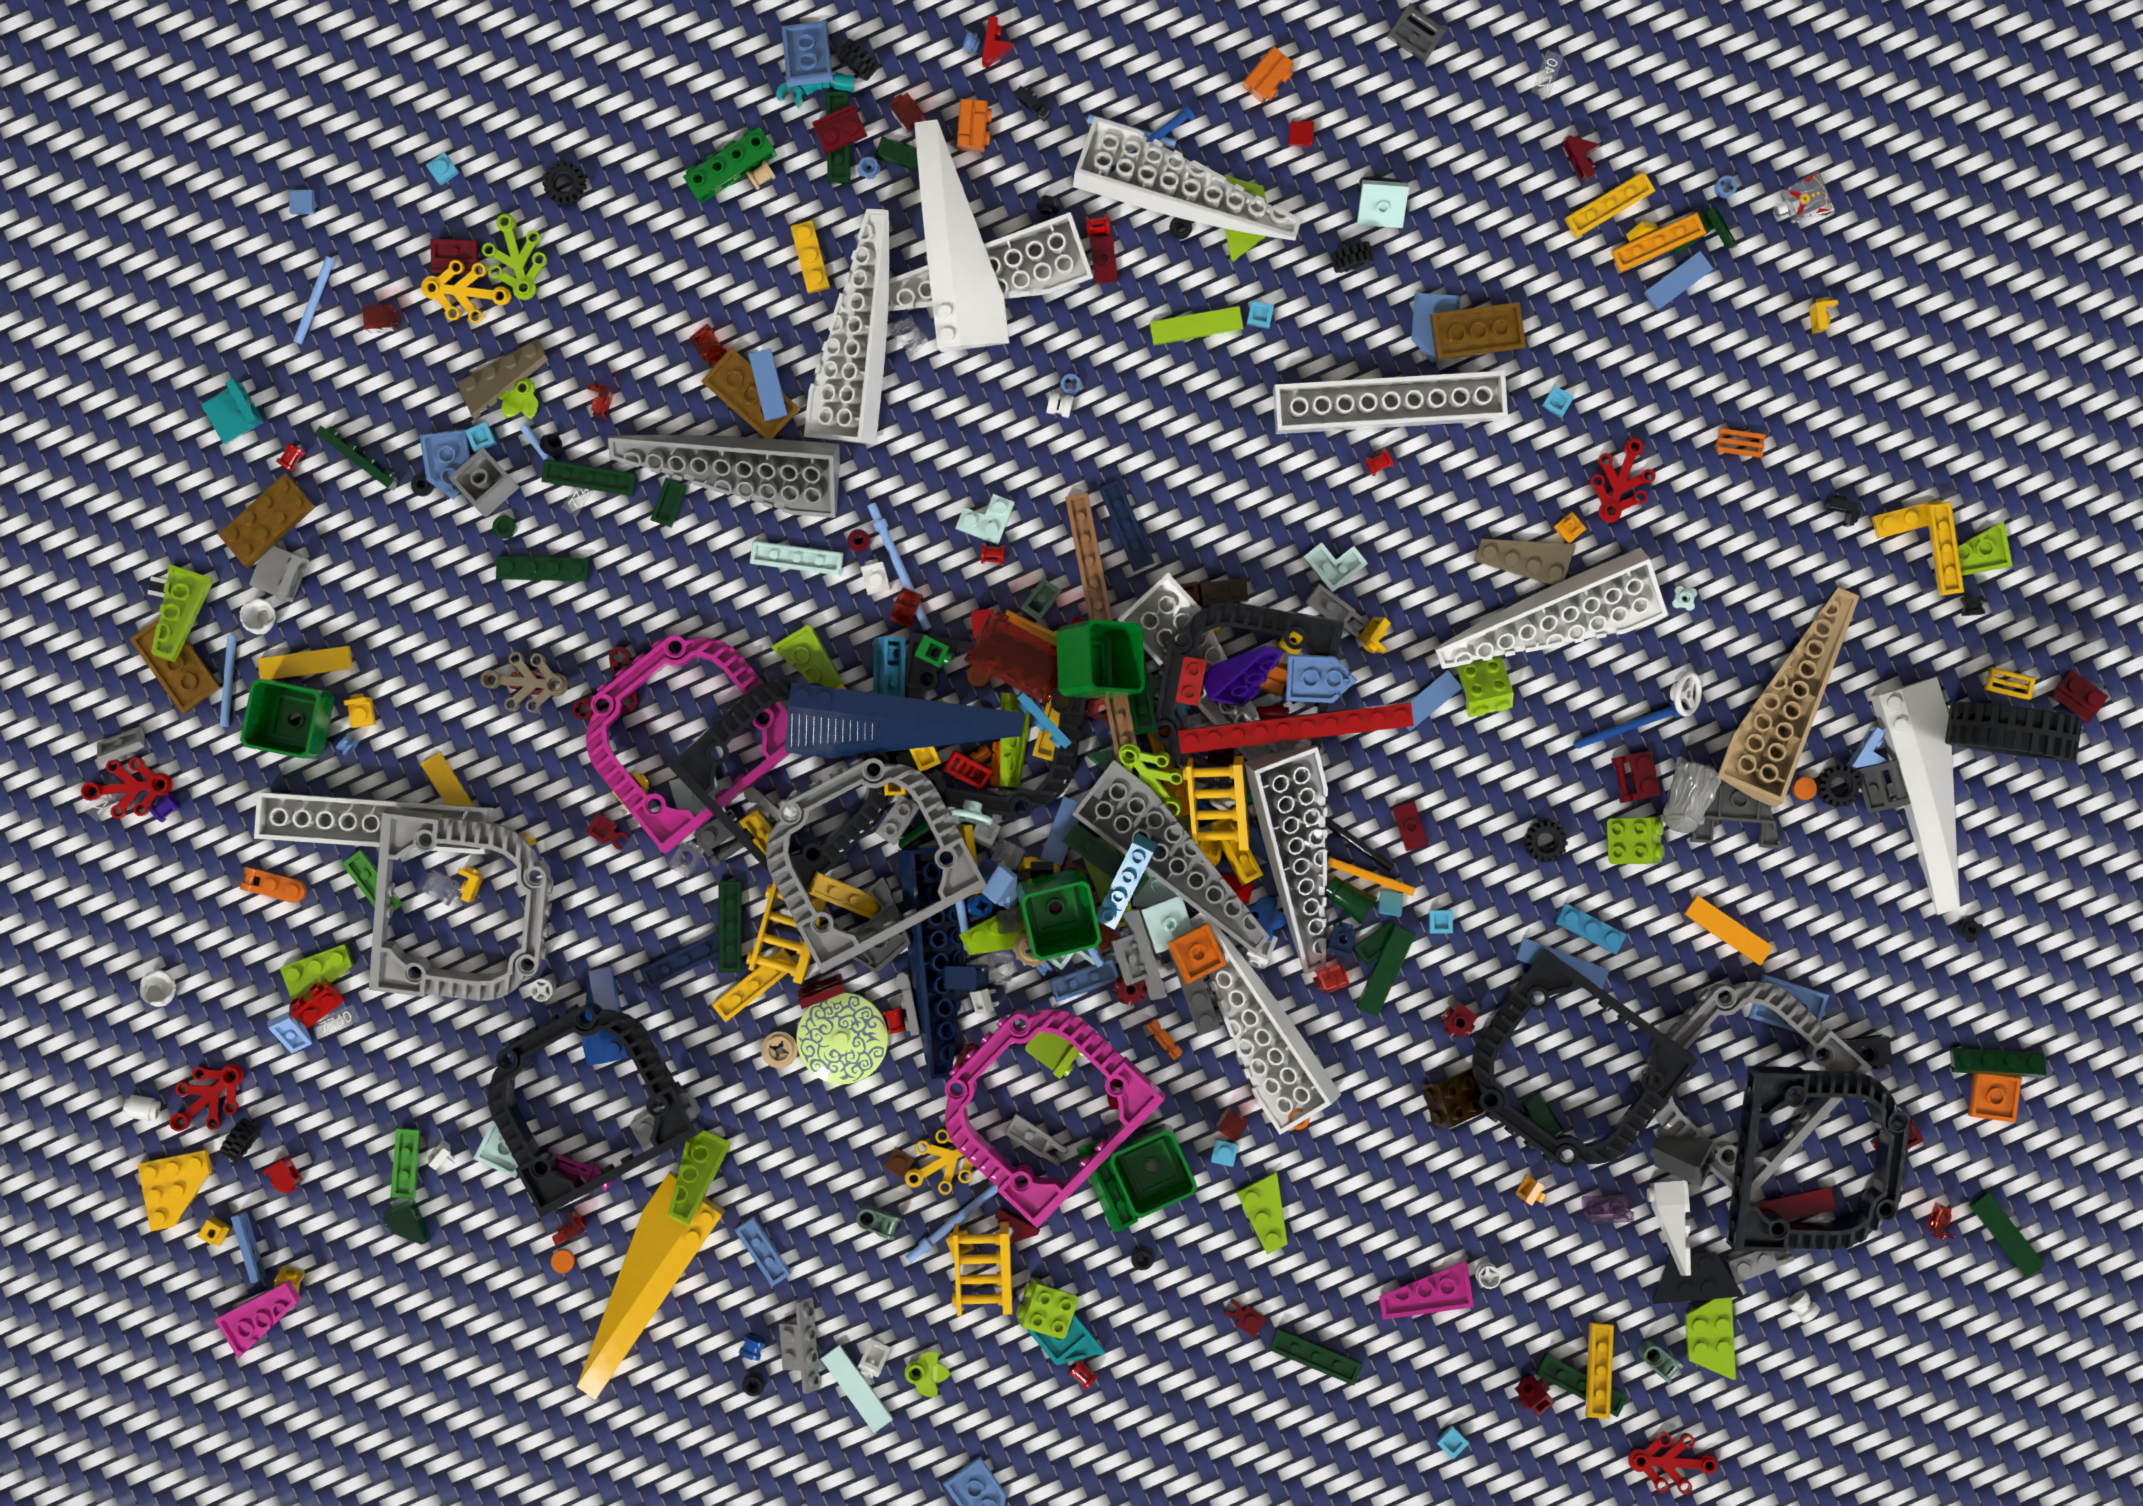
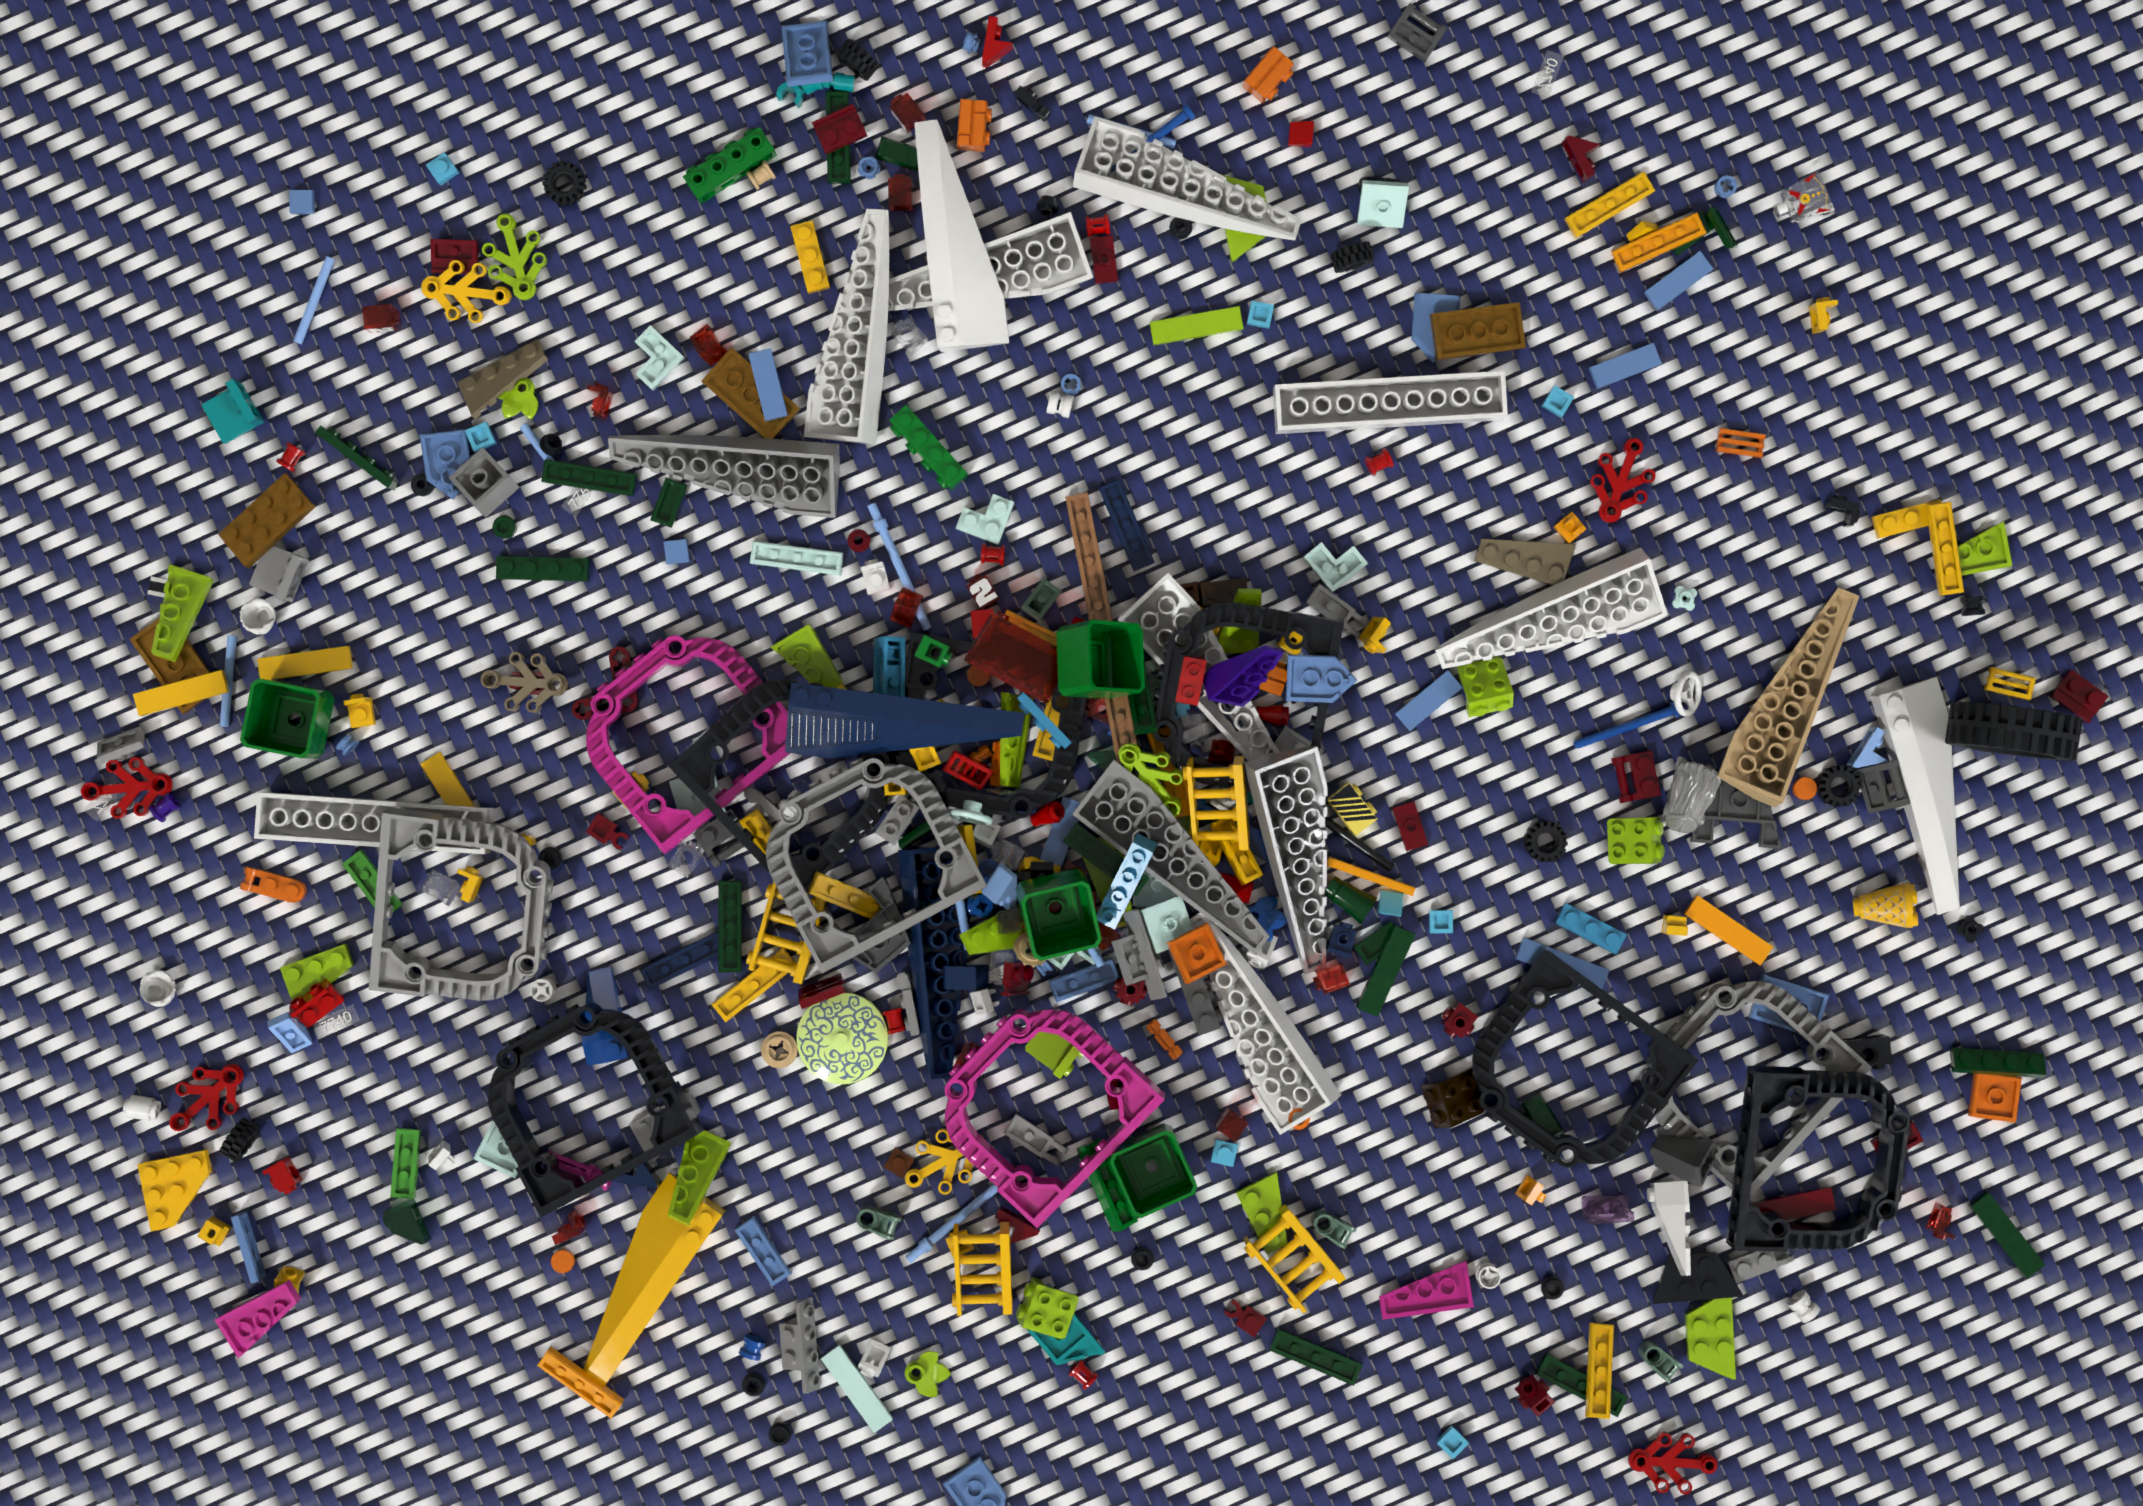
red plate [1178,702,1414,754] -> none
none -> yellow tile [133,670,230,716]
none -> light orange tile [537,1346,625,1419]
none -> black plate [539,847,562,870]
none -> dark blue slope [611,1161,661,1189]
none -> light aqua plate [634,325,684,391]
none -> medium blue tile [664,539,690,565]
none -> black plate [768,1422,792,1446]
none -> clear red brick [888,174,913,211]
none -> green brick [889,405,968,492]
none -> brick [966,574,1000,610]
none -> dark red plate [1001,961,1034,997]
none -> red cone [1030,801,1065,827]
none -> lime wing [1217,589,1262,653]
none -> yellow fence [1243,1204,1346,1314]
none -> sand green piece [1311,1210,1357,1249]
none -> brick [1326,783,1377,836]
none -> black plate [1541,1276,1564,1300]
none -> medium blue tile [1588,343,1662,390]
none -> yellow piece [1661,915,1688,936]
none -> yellow cone [1853,882,1918,928]

